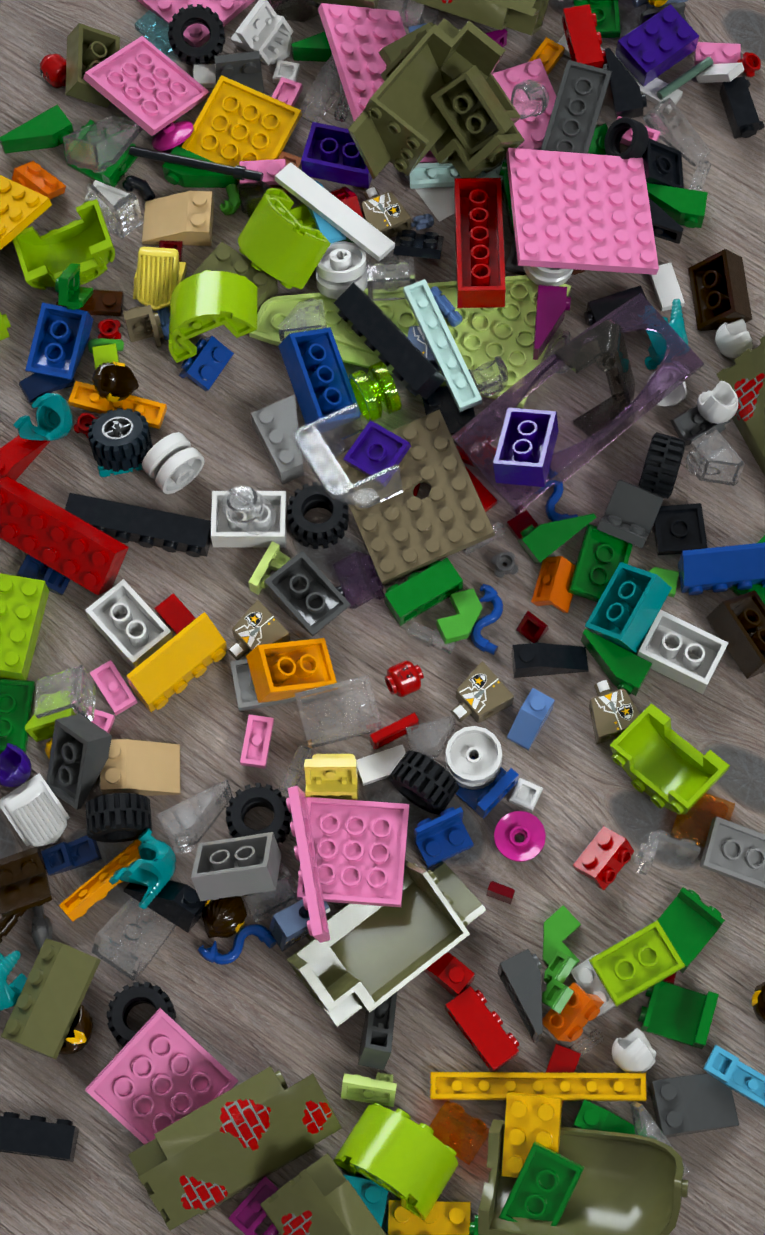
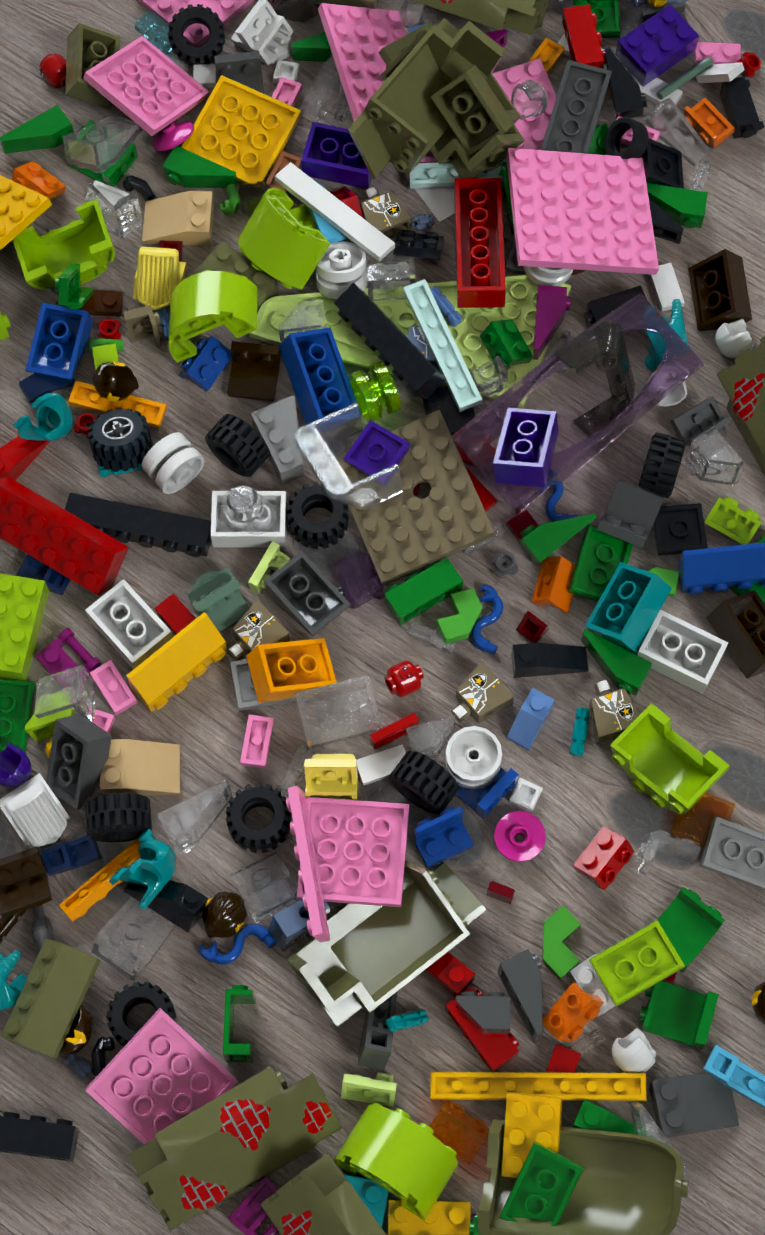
black bar [129,146,263,182] -> none
light grey brick [191,832,282,901] -> none
bright pink plate [239,159,286,187] -> none
bright green tile [542,951,577,1014] -> none
white hair [697,381,738,424] -> none
none -> magenta plate [35,628,102,692]
none -> sand blue piece [65,1053,93,1079]
none -> black arm [91,1036,115,1076]
none -> sand green piece [185,566,250,632]
none -> black tyre [205,414,270,477]
none -> green panel [223,985,256,1063]
none -> dark brown bracket [227,341,281,401]
none -> teal axle [386,1009,429,1032]
none -> dark grey slope [456,992,510,1034]
none -> green bracket [480,319,534,373]
none -> teal axle [570,707,590,757]
none -> orange bracket [683,98,735,149]
none -> lime bracket [704,496,763,545]

